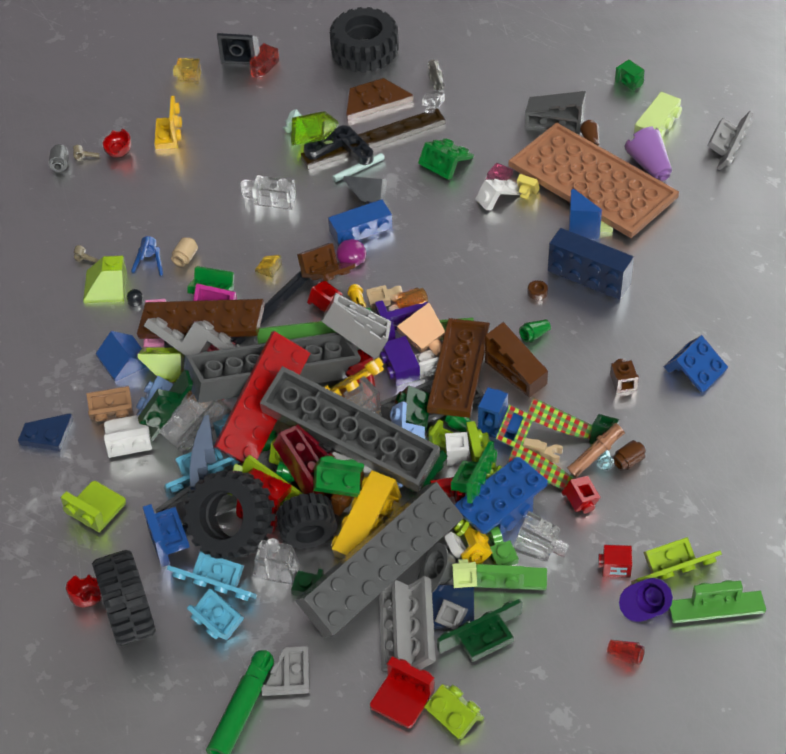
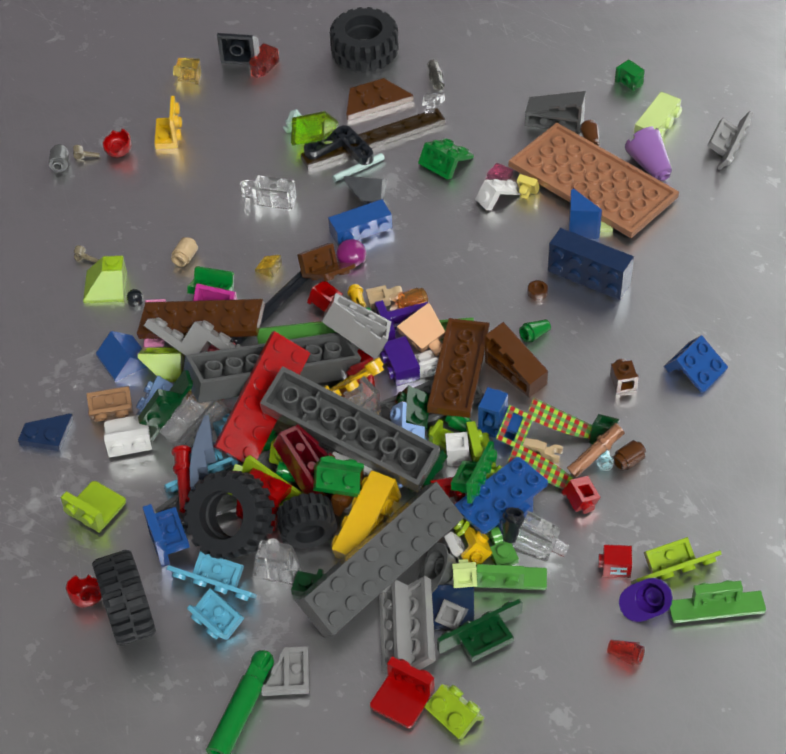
blue plant [131,236,163,276] -> none
none -> red pin [171,445,191,513]
none -> black cone [502,507,525,543]

